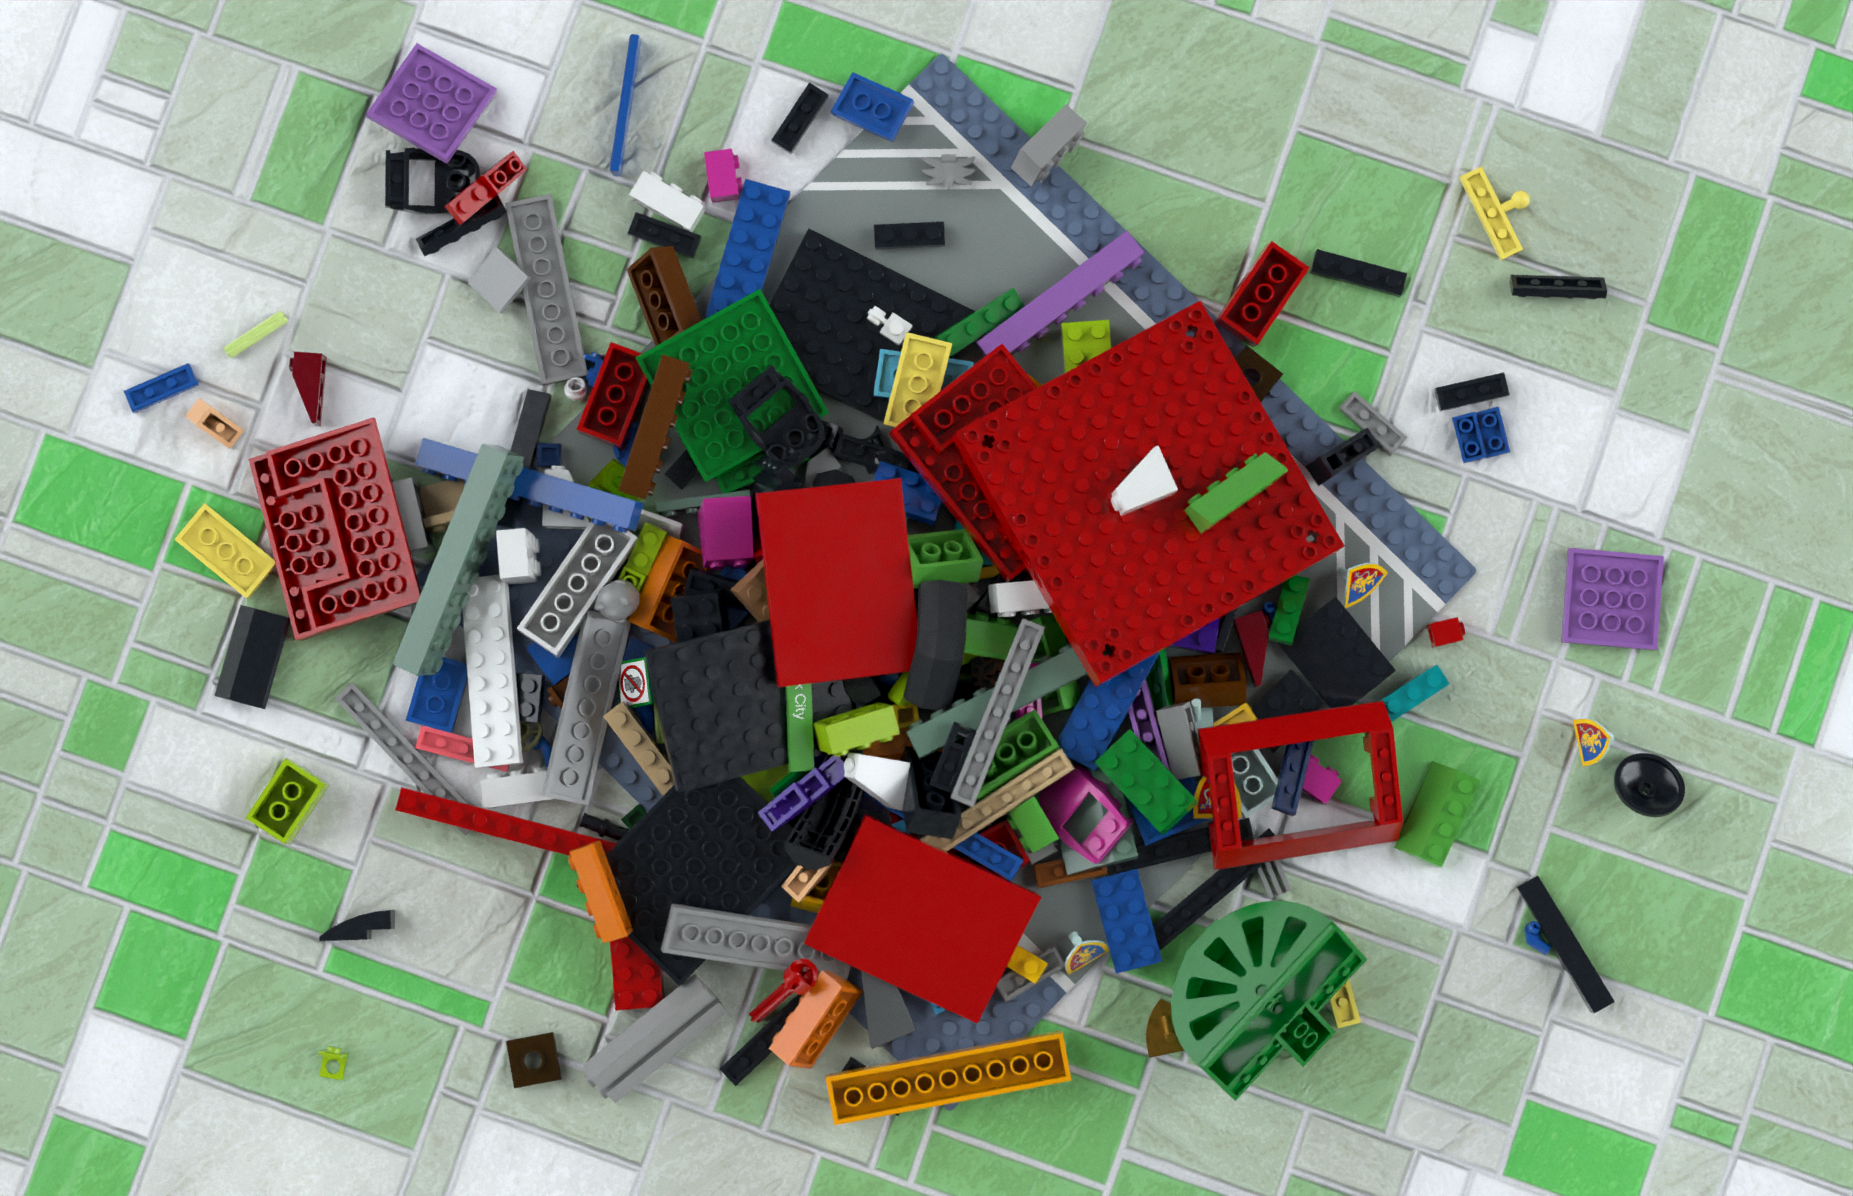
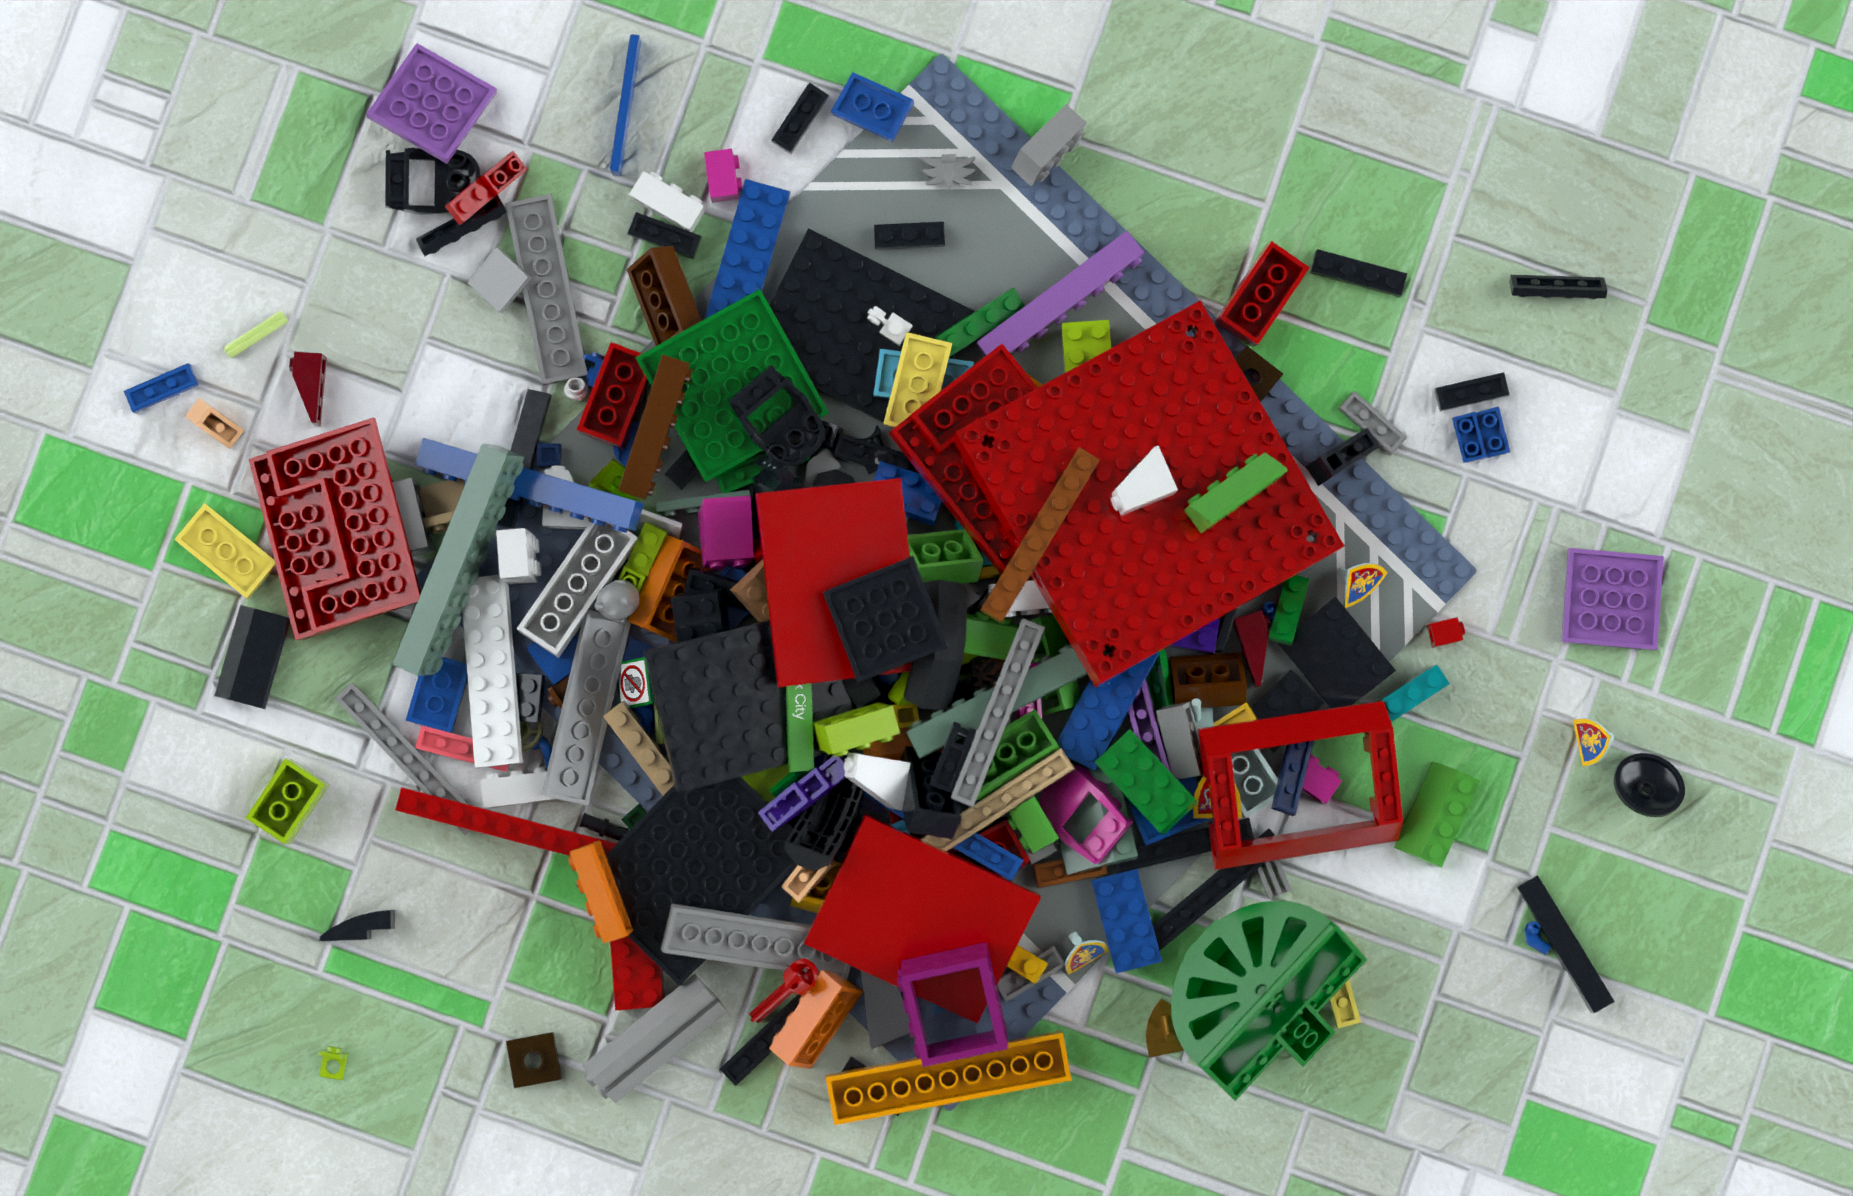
light yellow plate [1459,166,1530,261] -> none
none -> black plate [823,556,949,683]
none -> magenta window [897,943,1008,1067]
none -> dark orange plate [980,447,1099,623]

